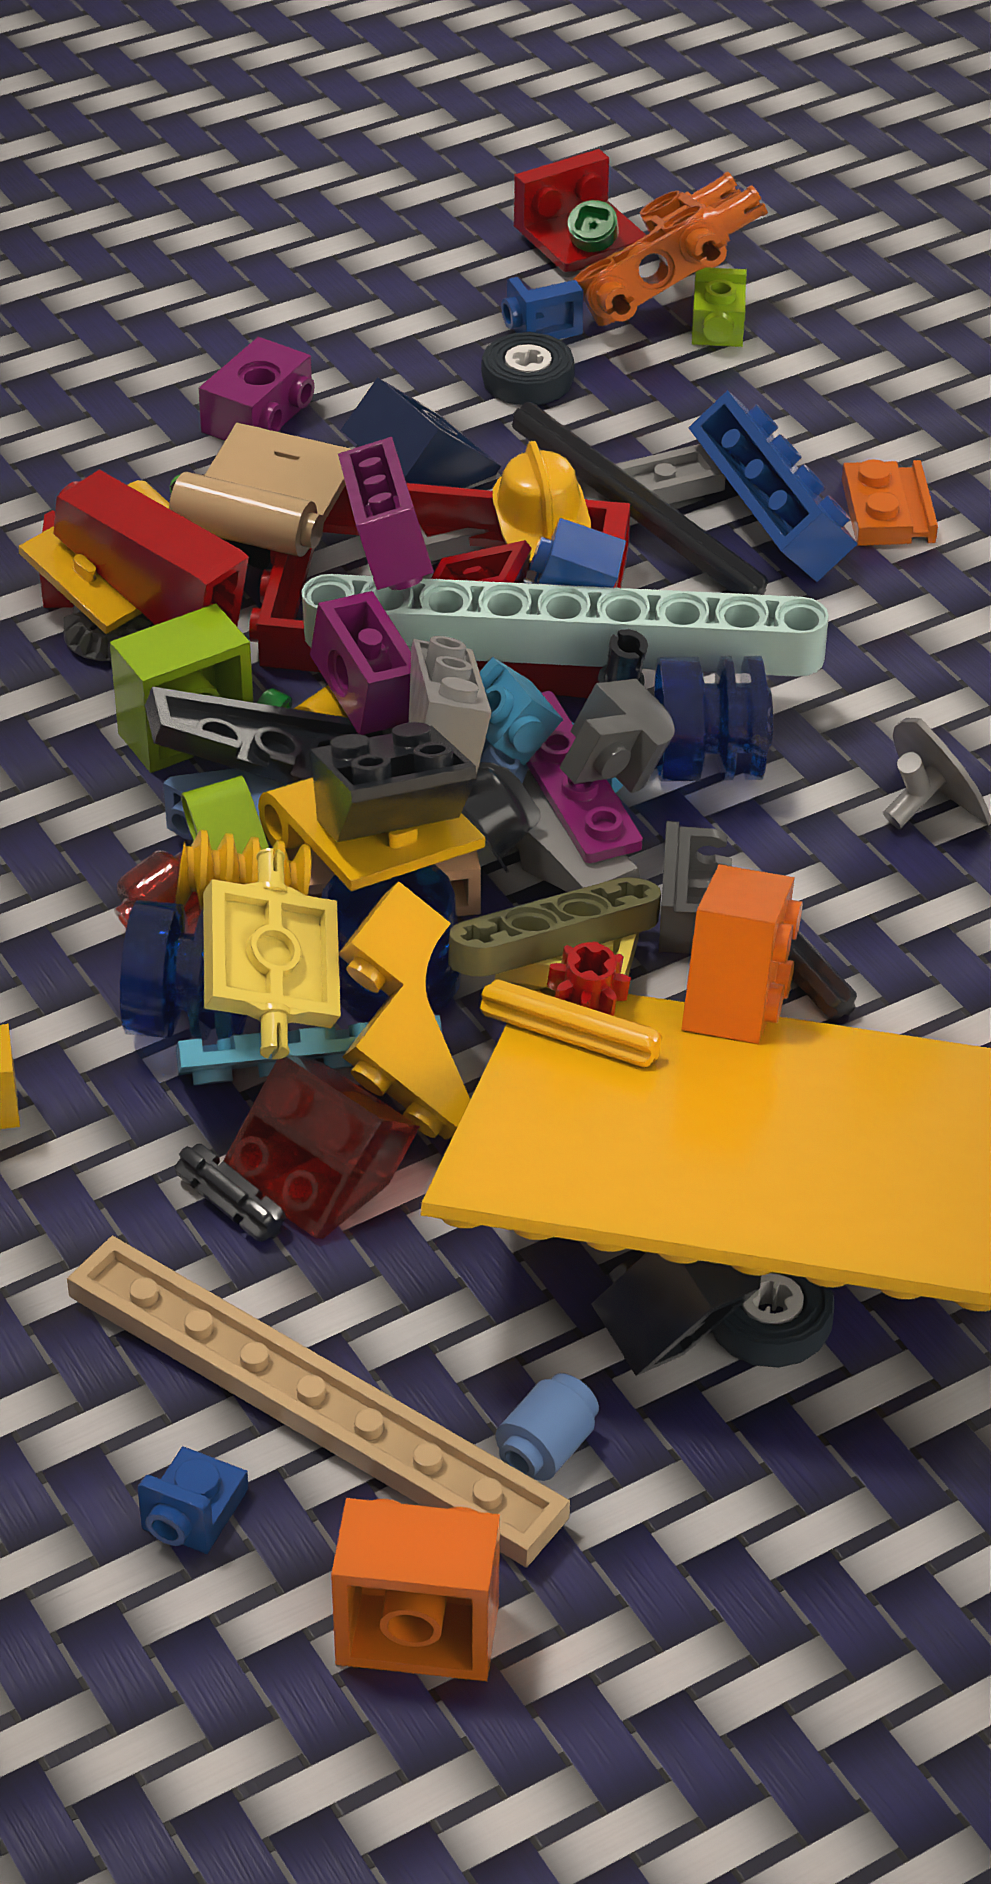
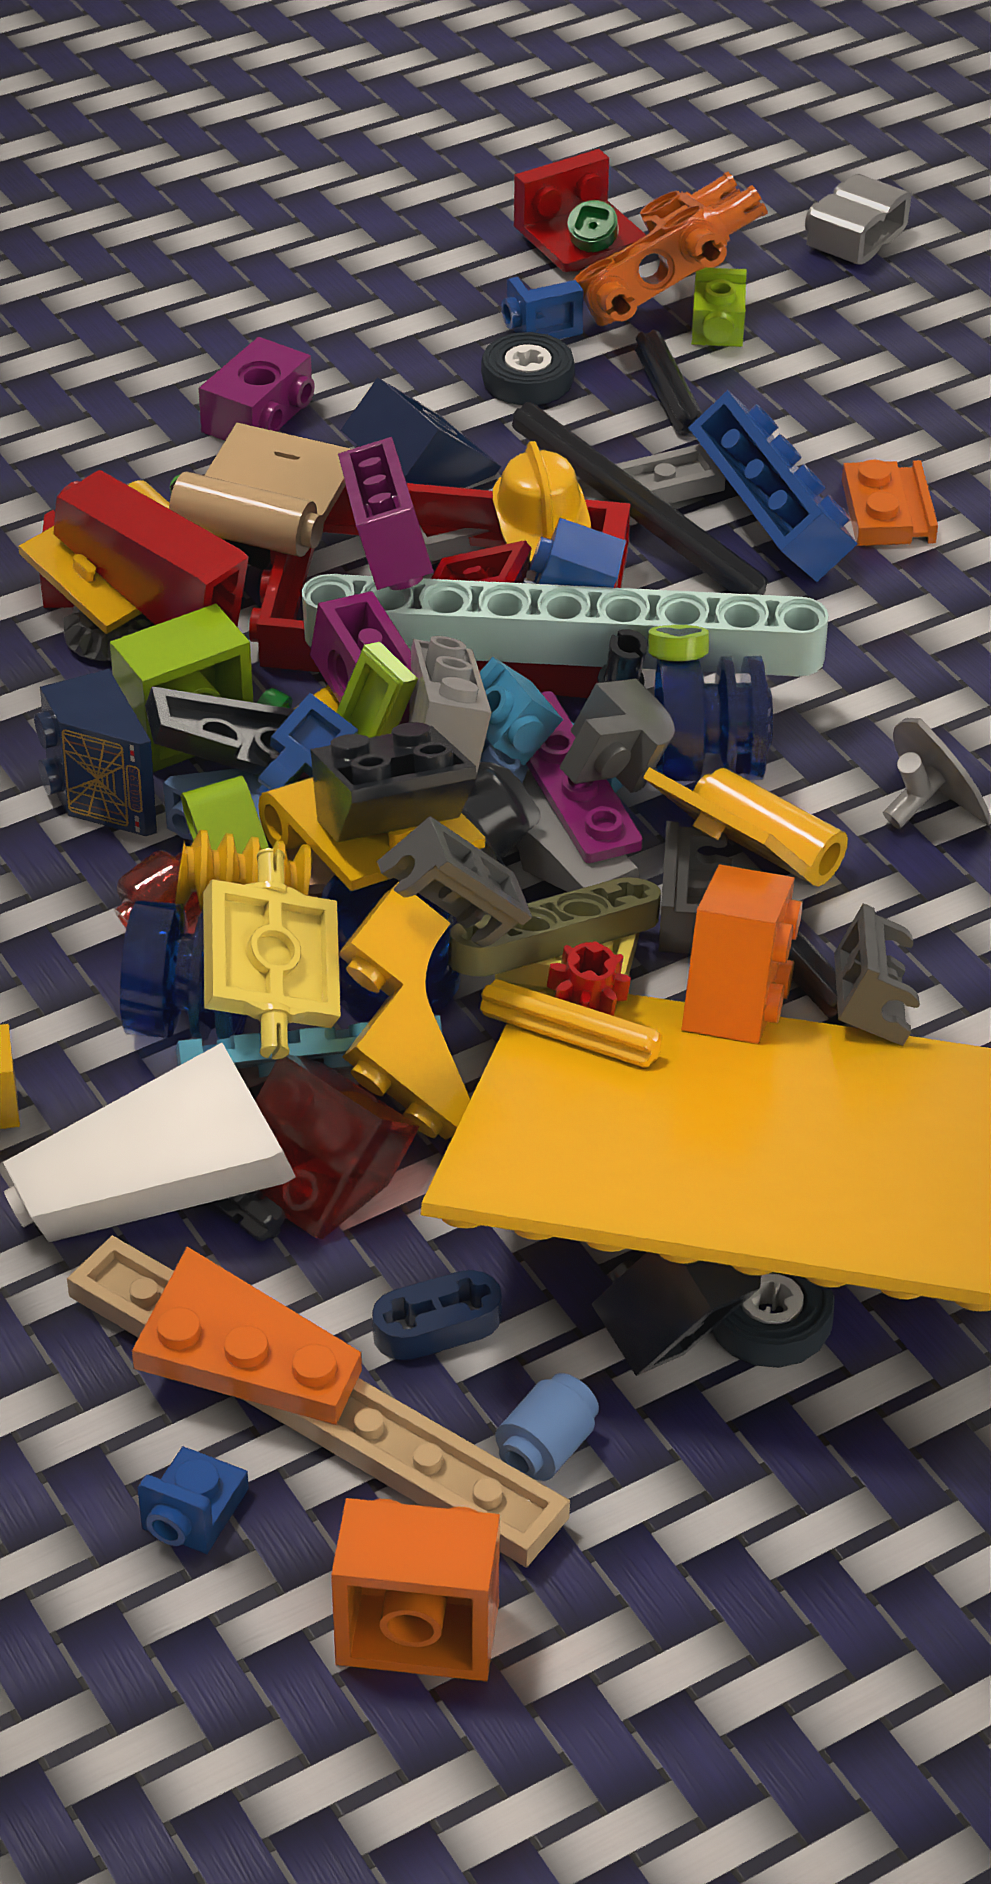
none -> white slope [3,1043,296,1242]
none -> dark blue slope [34,669,157,836]
none -> orange wing [132,1247,362,1425]
none -> blue plate [257,693,358,796]
none -> lime tile [336,642,418,738]
none -> dark blue beam [372,1270,502,1360]
none -> dark grey hinge [377,816,532,947]
none -> black axle [635,330,703,436]
none -> yellow door [643,767,848,887]
none -> lime tile [648,625,709,661]
none -> light grey brick [805,174,911,265]
none -> dark grey hinge [834,903,920,1046]

